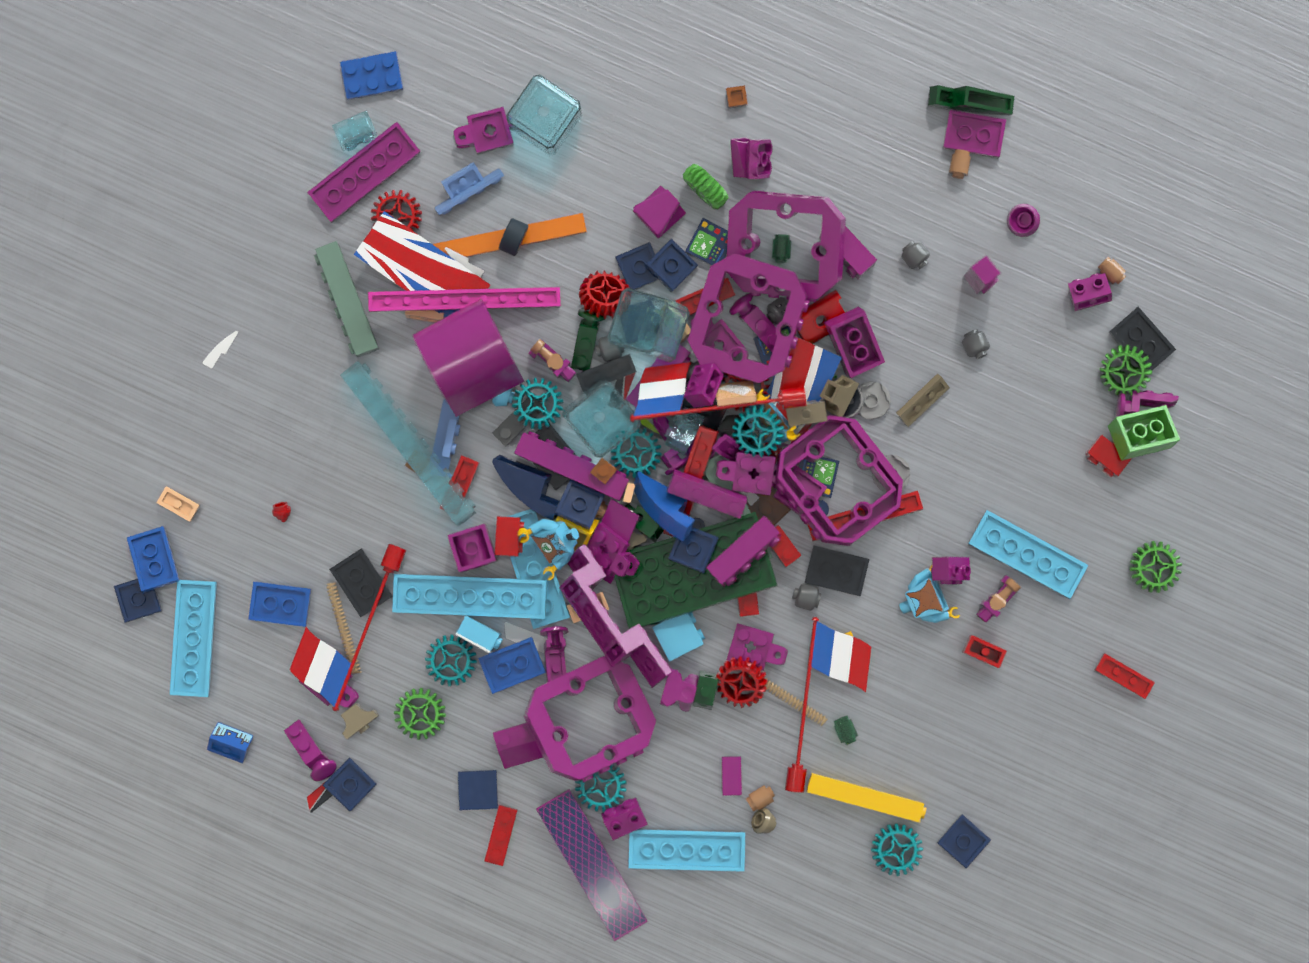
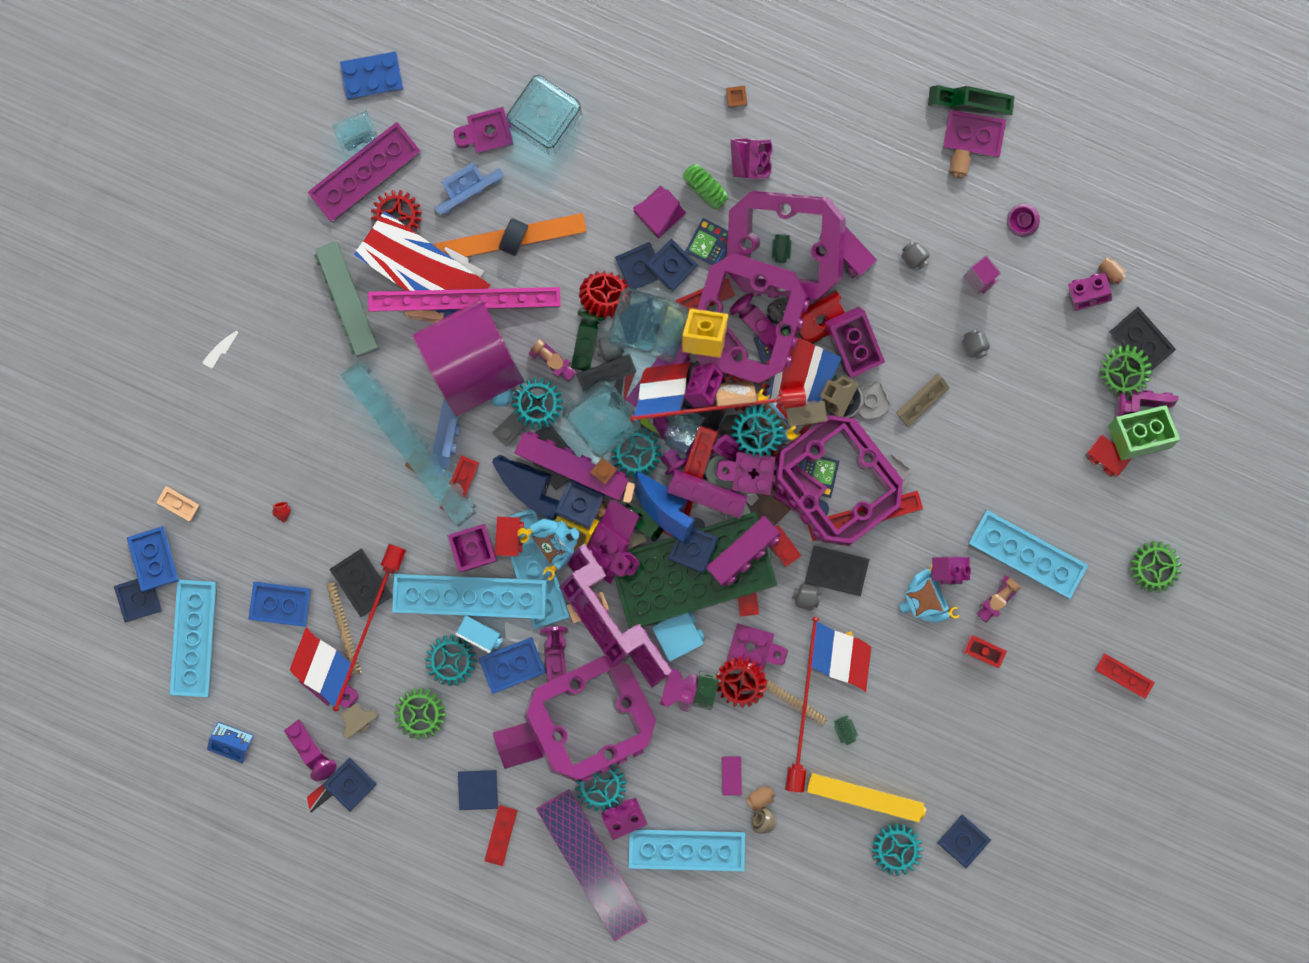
none -> yellow slope [682,309,728,358]

